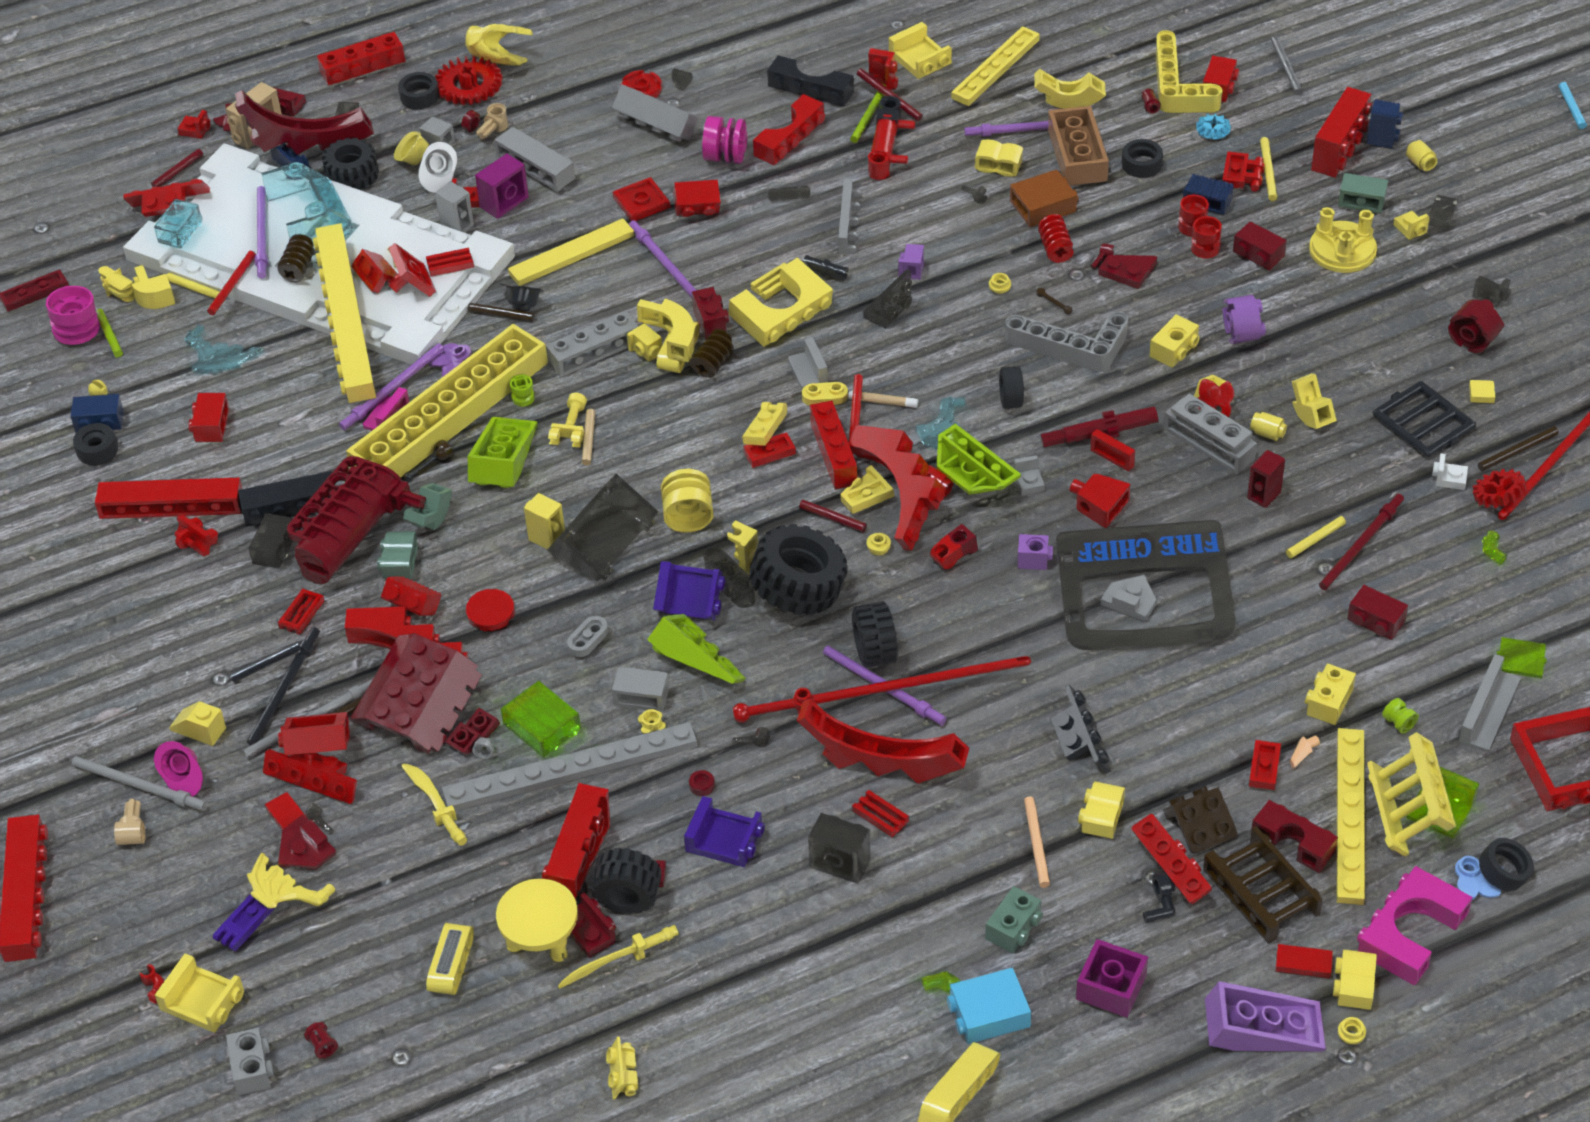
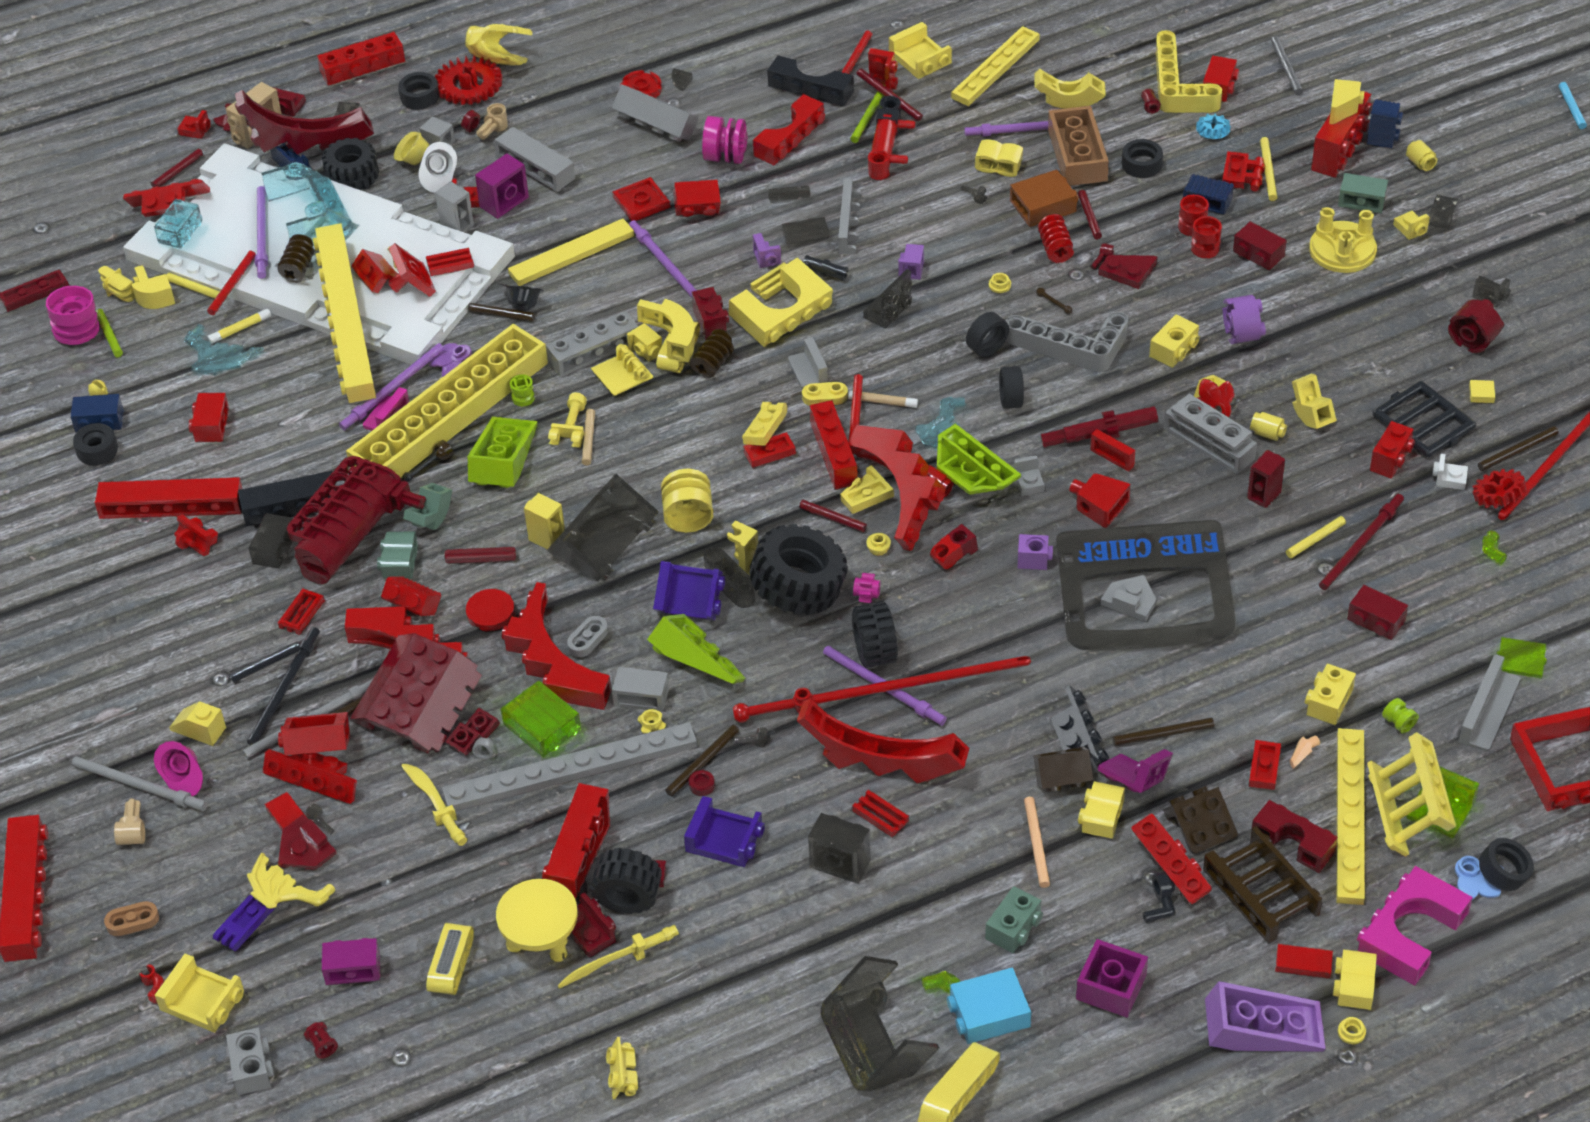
none -> medium nougat plate [104,901,159,936]
none -> light yellow bar [207,308,271,344]
none -> magenta brick [322,938,380,985]
none -> dark red axle [444,546,516,564]
none -> red arch [502,582,612,710]
none -> light yellow hinge [591,344,653,396]
none -> dark brown bar [665,724,739,797]
none -> medium lavender bracket [753,233,781,268]
none -> clear smoke plate [782,217,829,245]
none -> clear smoke windscreen [820,956,939,1092]
none -> red bar [842,30,872,74]
none -> dark pink gear [853,573,881,603]
none -> black tyre [966,312,1009,357]
none -> dark brown brick [1033,747,1093,792]
none -> dark red bar [1078,190,1102,240]
none -> magenta bracket [1097,749,1173,793]
none -> dark brown bar [1113,717,1214,746]
none -> light yellow slope [1329,79,1364,124]
none -> red brick [1370,421,1415,479]

